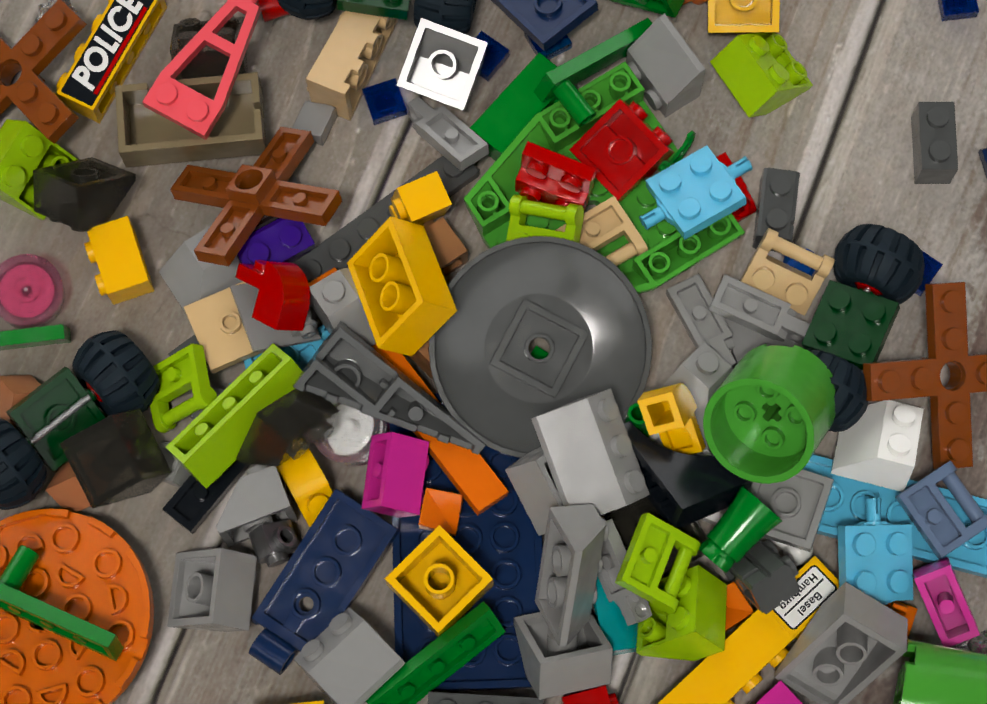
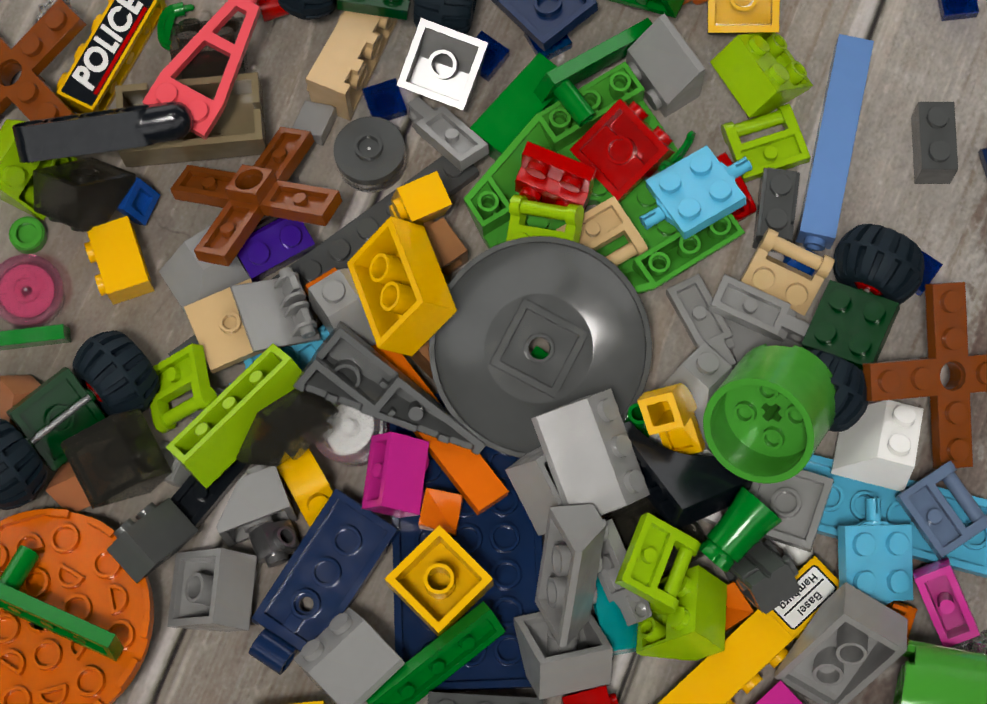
red brick [235,260,310,331] -> none
none -> bright green tile [9,216,47,254]
none -> black piece [12,101,193,163]
none -> dark grey brick [107,498,199,583]
none -> blue tile [111,176,160,226]
none -> green piece [157,2,195,51]
none -> dark grey piece [333,116,407,193]
none -> lime plate [721,104,811,183]
none -> medium blue brick [795,34,874,251]

